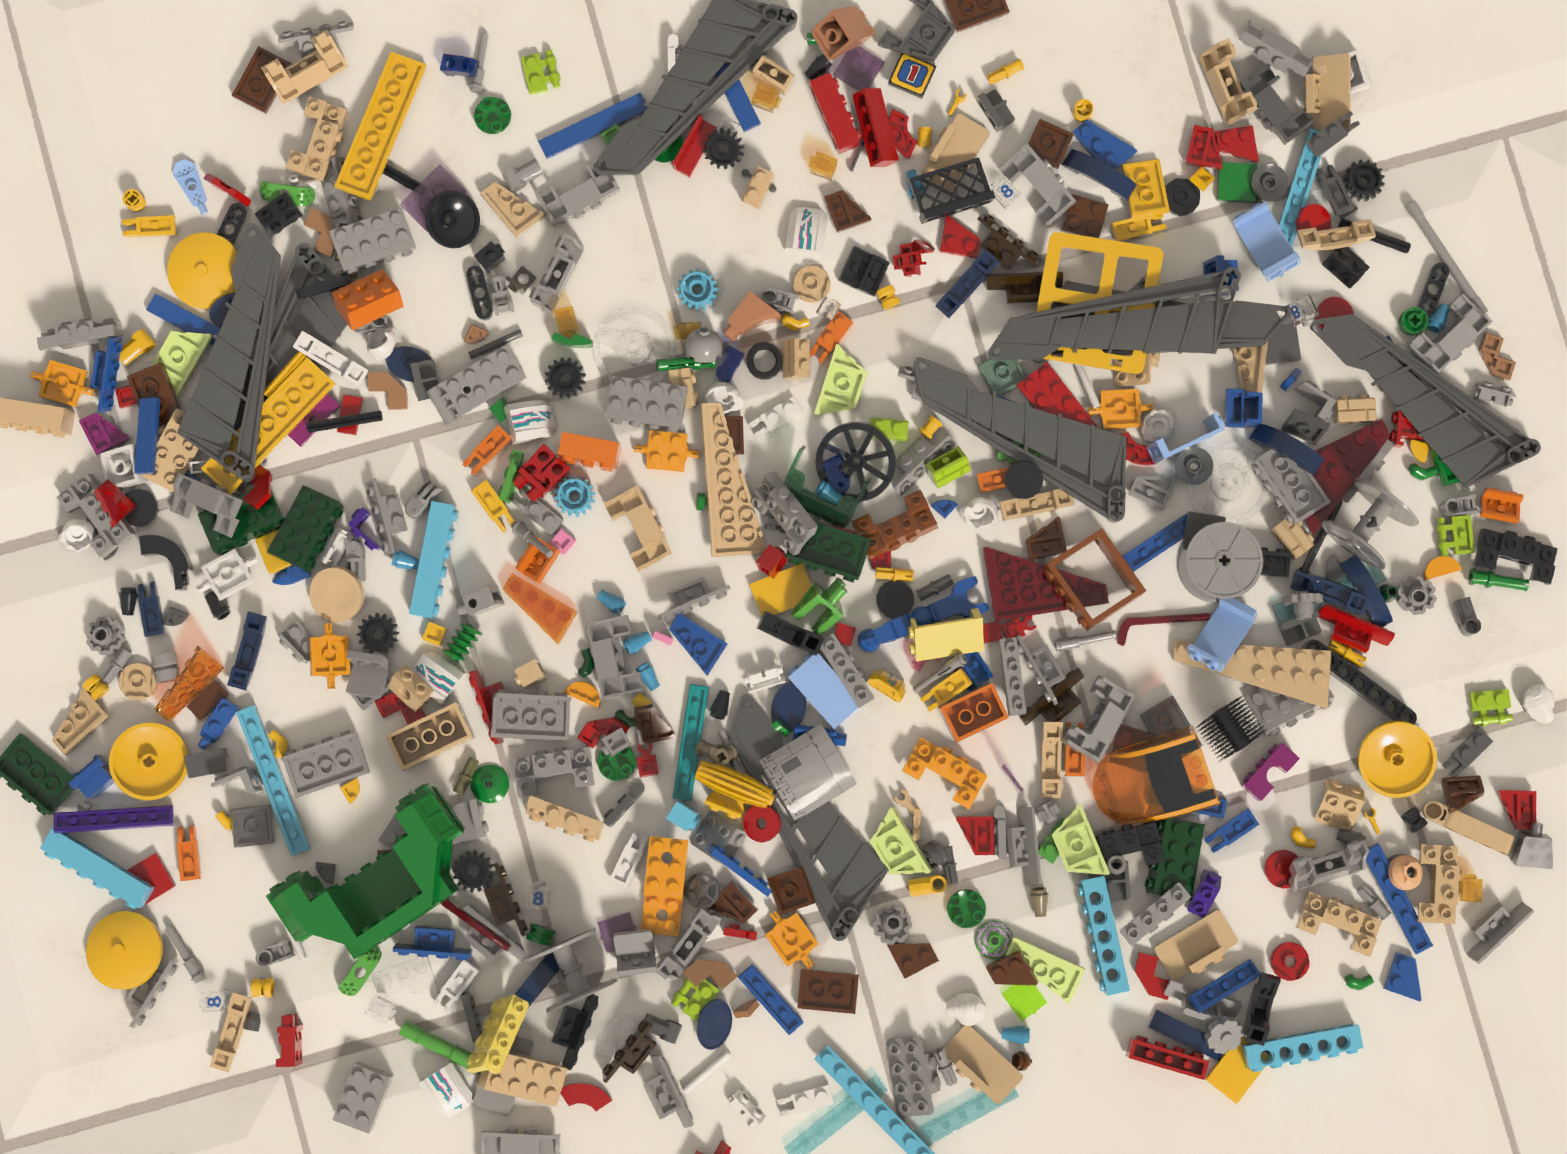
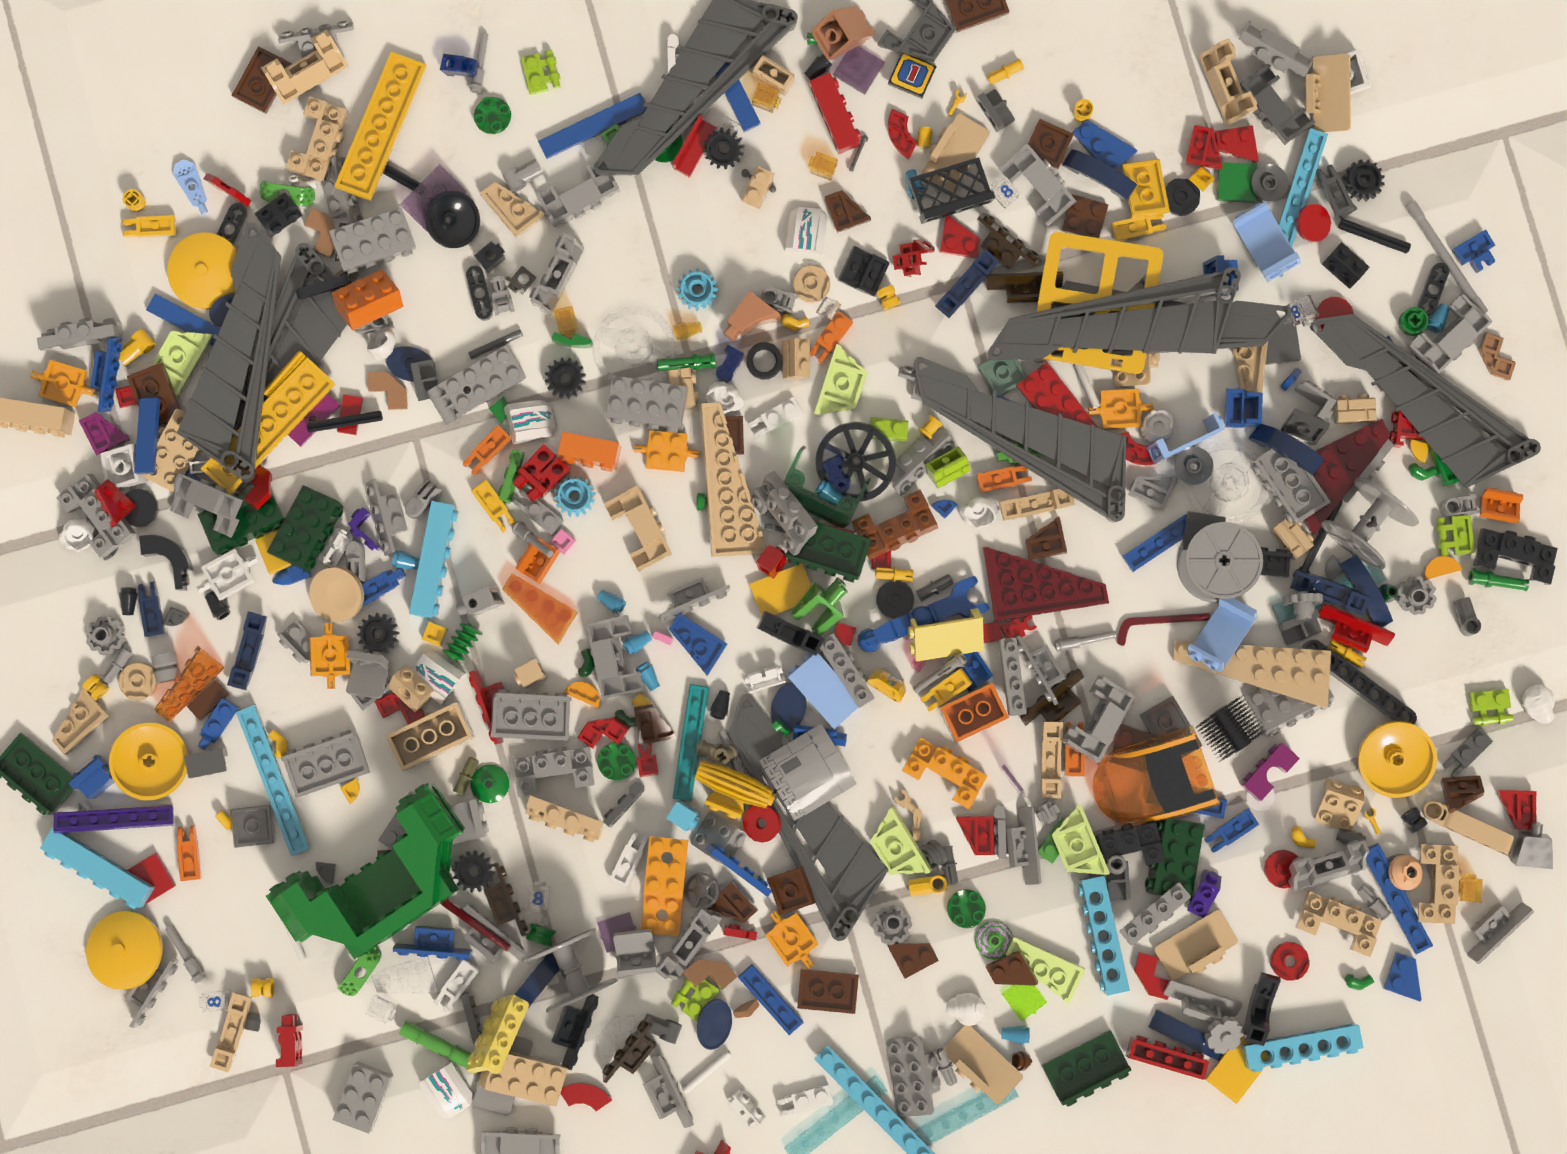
light grey bracket [211,767,263,793] -> none
light grey piece [255,938,296,967] -> none
white slope [292,331,369,386] -> none
medium nougat tile [464,324,489,344] -> none
light grey bracket [600,727,631,758] -> none
light grey cylinder [685,327,723,363] -> none
red brick [852,88,899,167] -> none
black tile [1005,460,1043,499] -> none
dark tan cone [1029,887,1049,917] -> none
dark orange window [1043,528,1147,631] -> none
blue tile [1188,959,1261,1014] -> none
tan slope [1297,219,1376,250] -> none
dark grey hinge [1306,111,1360,158] -> none
light grey hinge [1473,381,1516,407] -> none
none -> blue hinge [362,568,406,607]
none -> dark green bracket [1041,1030,1132,1107]
none -> blue plate [1452,229,1496,273]

